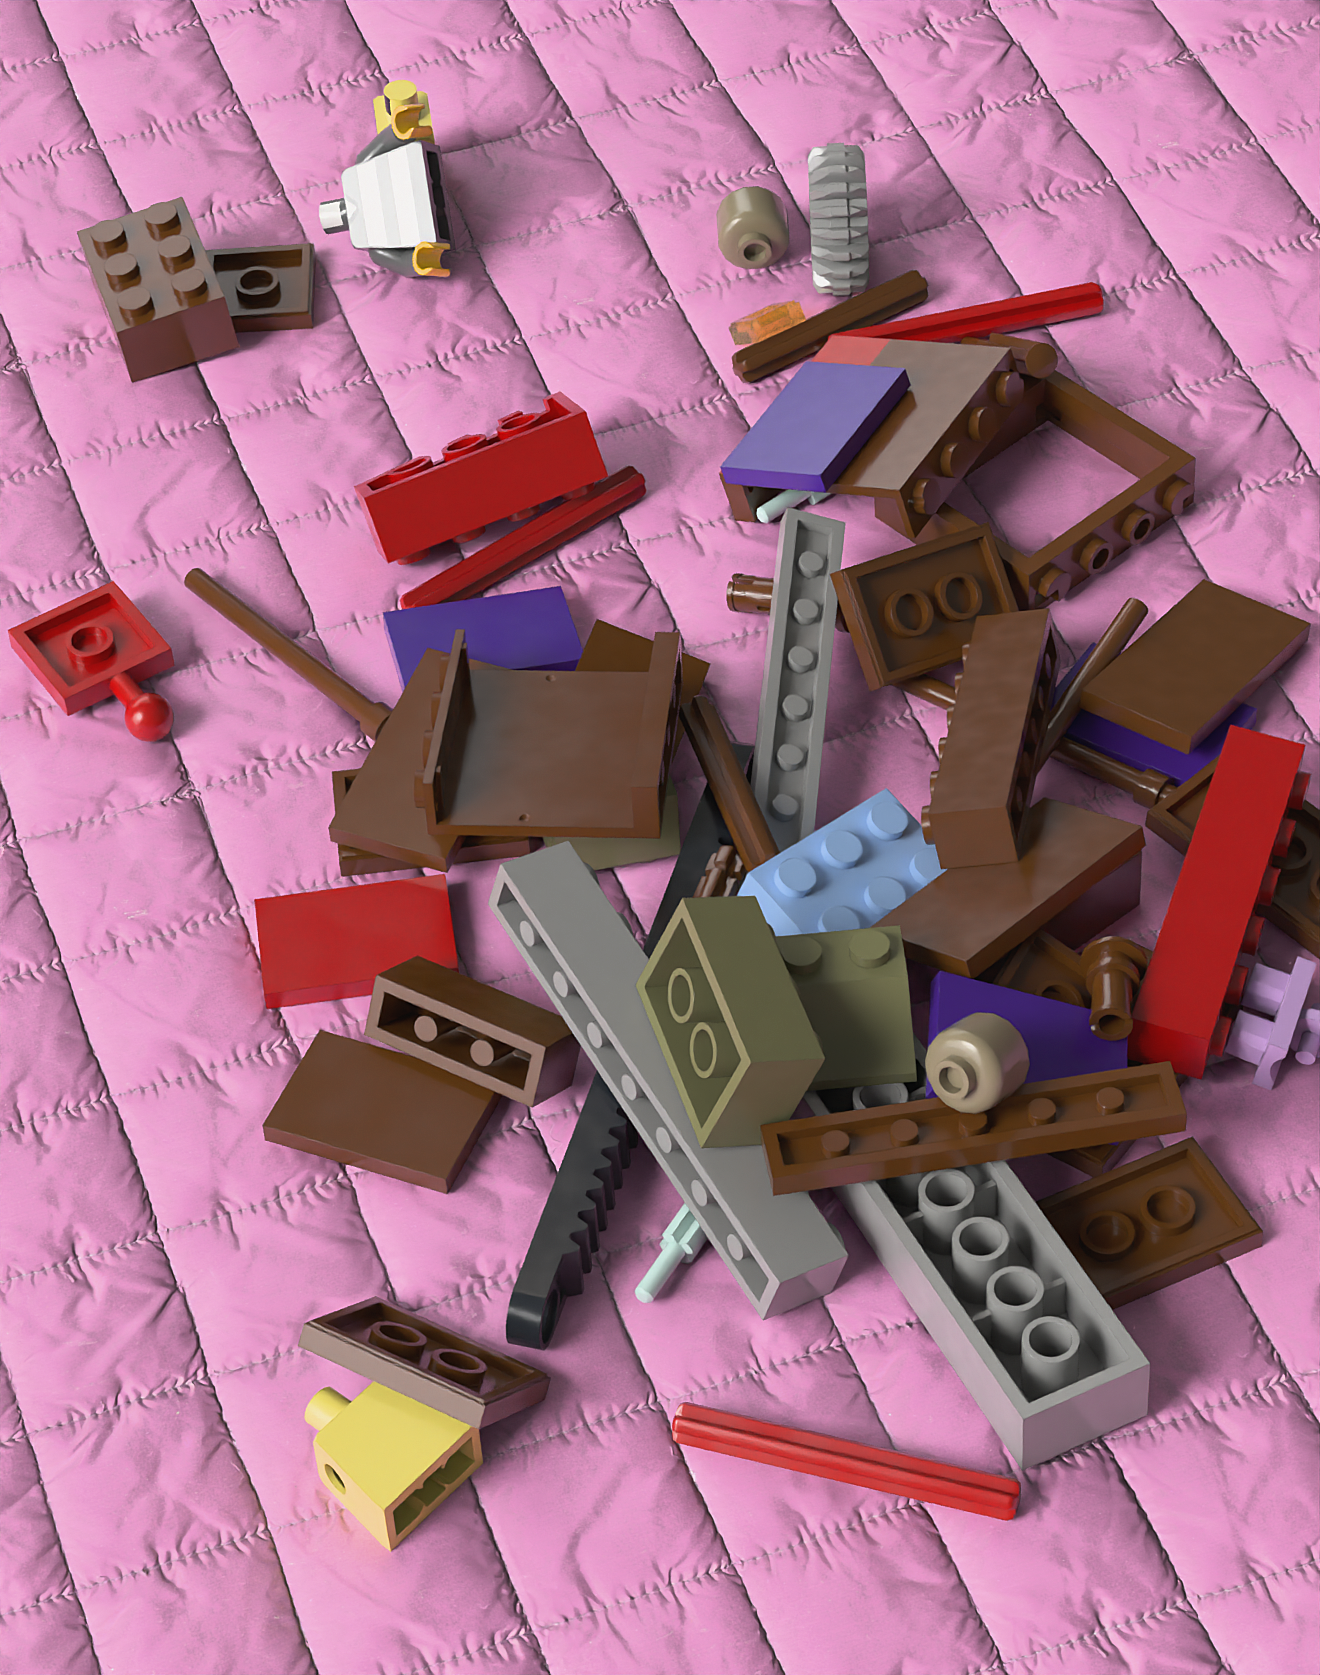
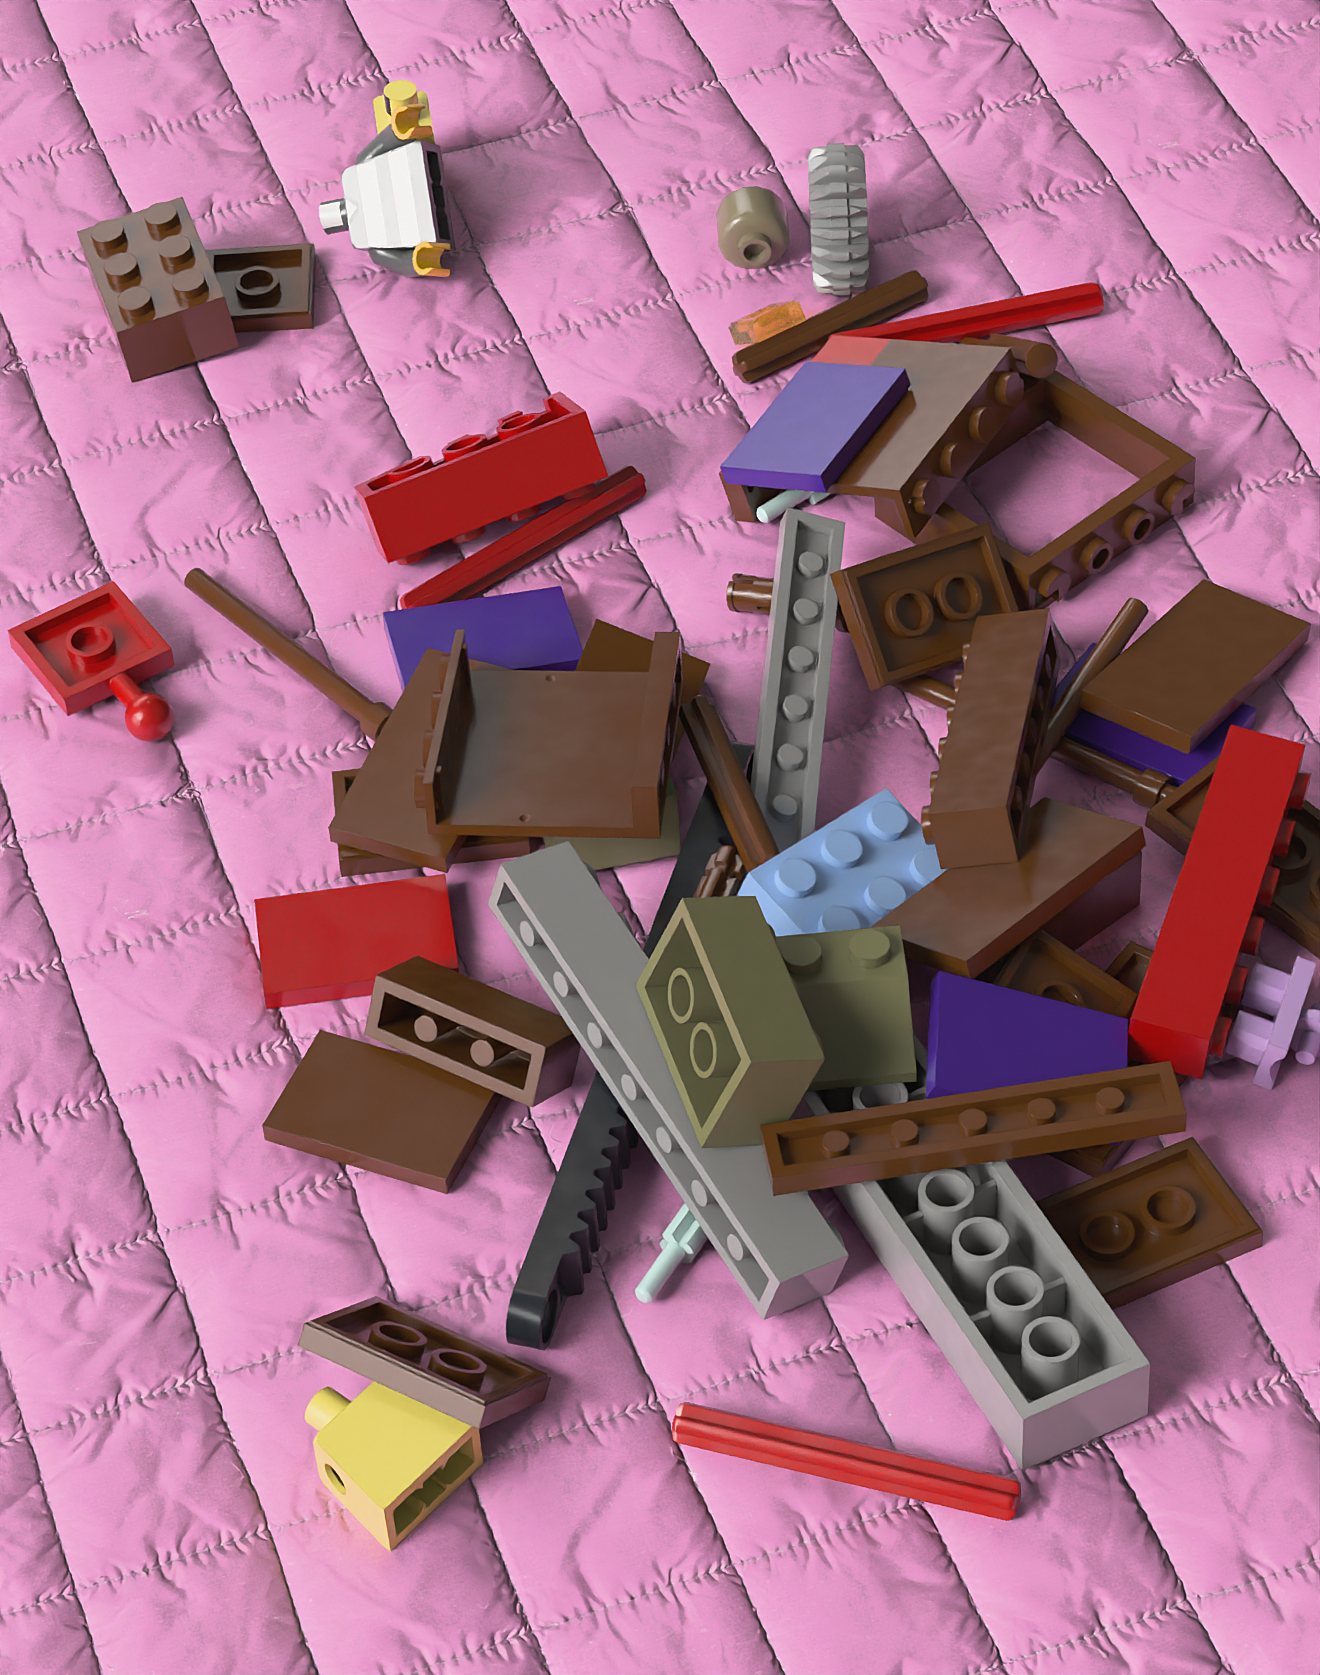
dark tan head [925,1012,1030,1114] -> none
reddish brown pin [1080,936,1147,1041] -> none

